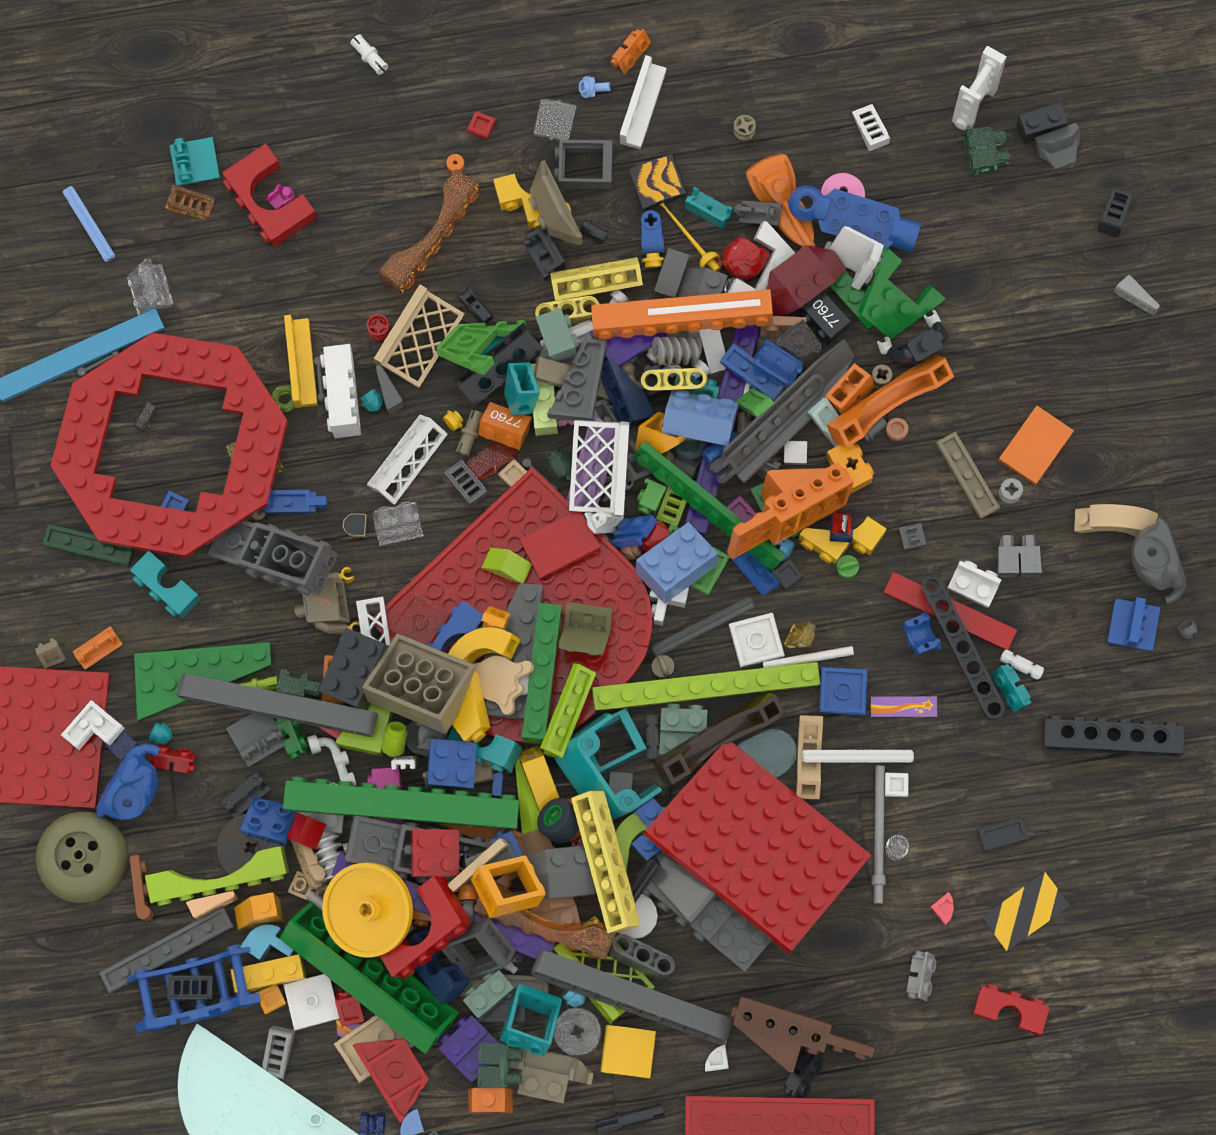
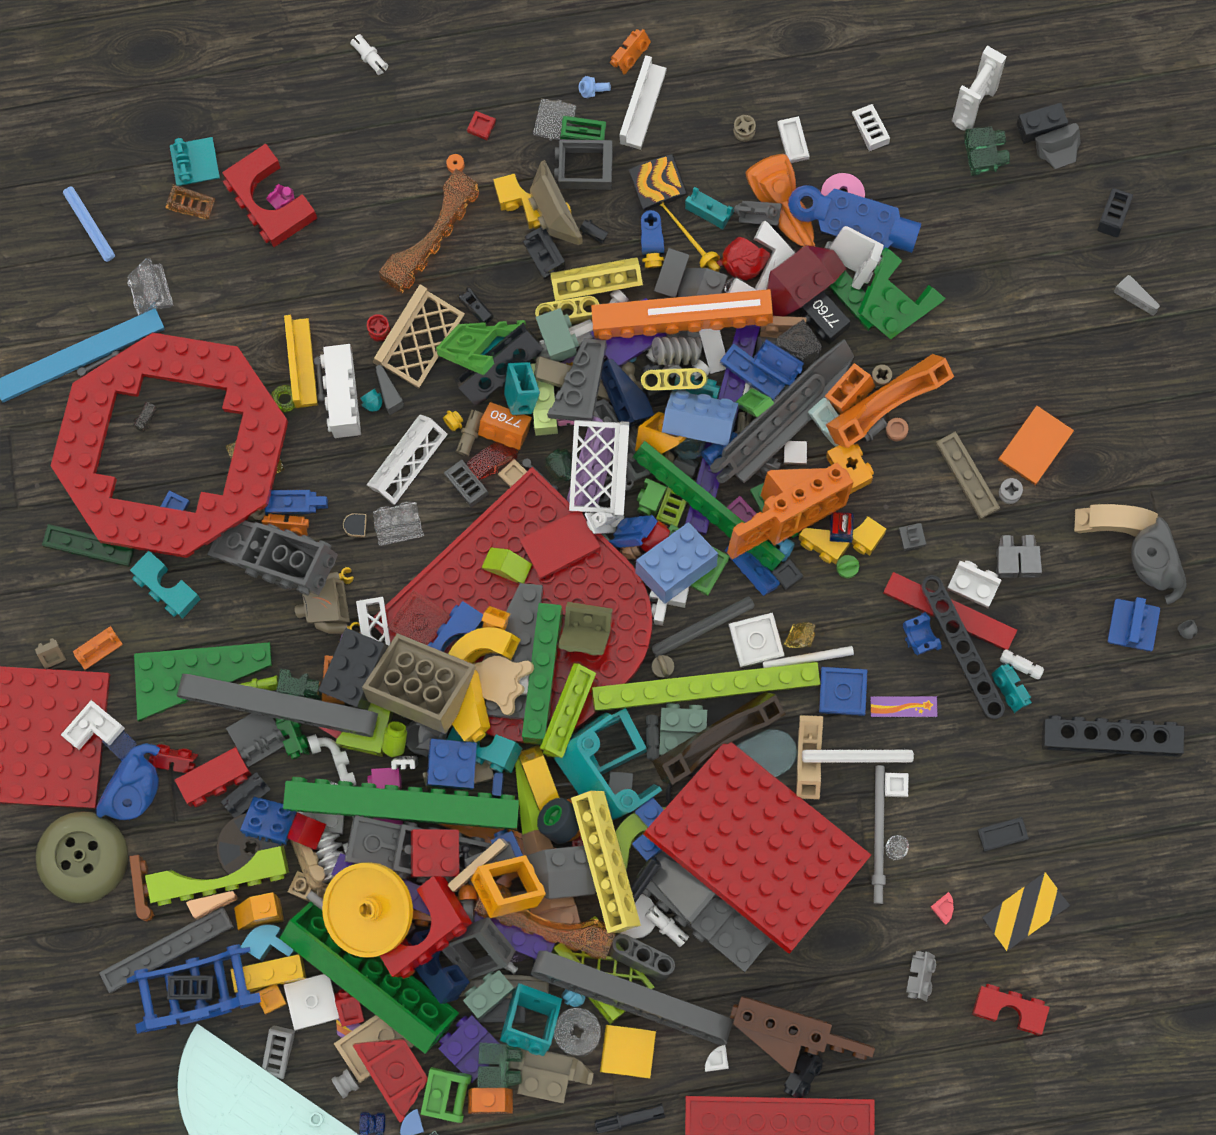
teal plate [149,722,172,745] -> none
black torso [877,310,949,368] -> none
none -> red brick [175,747,251,807]
none -> orange hinge [262,513,309,536]
none -> light grey wheel [331,1069,359,1099]
none -> bright green plate [421,1067,472,1123]
none -> green tile [560,116,606,140]
none -> white pin [645,905,689,947]
none -> white tile [777,116,810,163]

